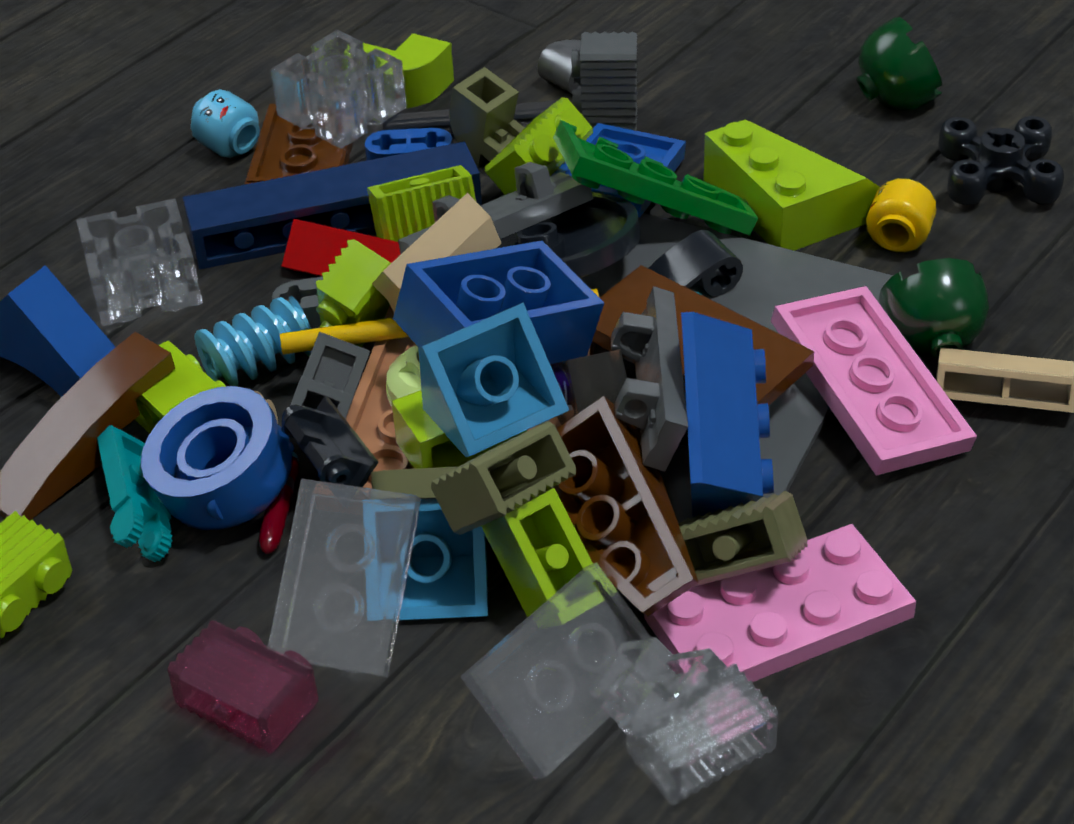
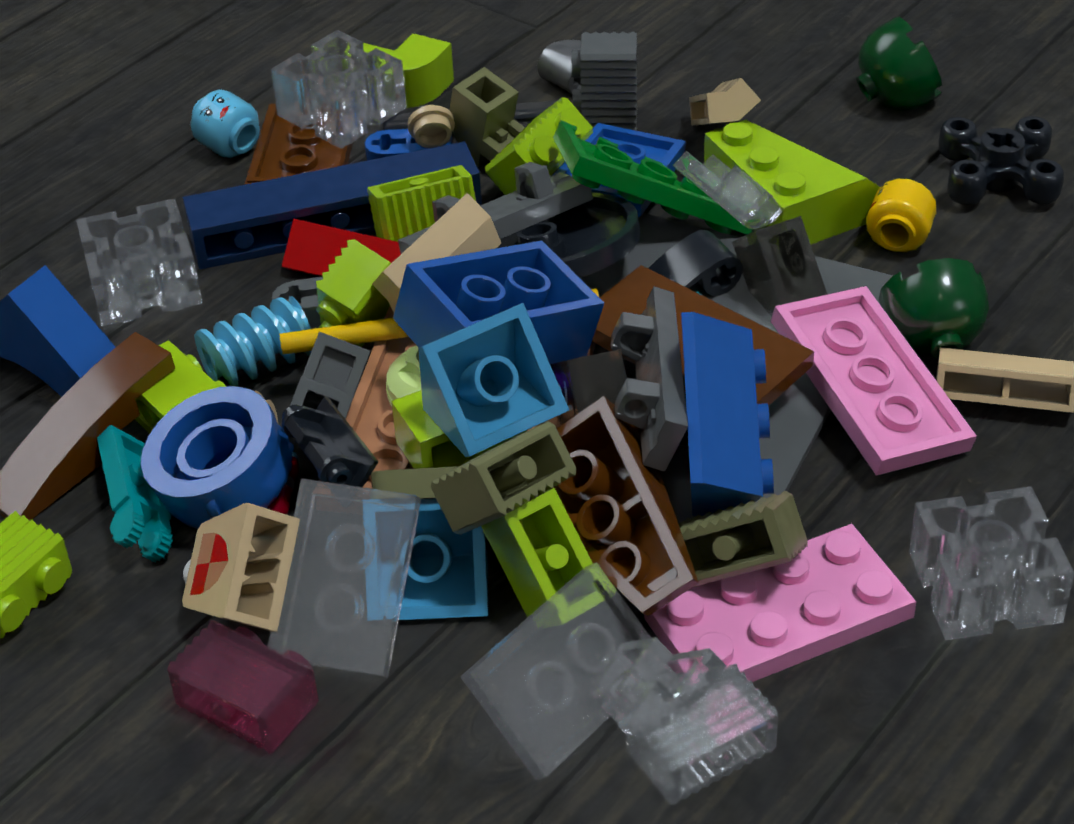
none -> tan torso [182,503,300,632]
none -> tan plate [408,105,455,148]
none -> clear slope [673,151,782,229]
none -> tan piece [689,78,761,126]
none -> clear smoke slope [732,216,828,317]
none -> clear brick [909,486,1074,640]

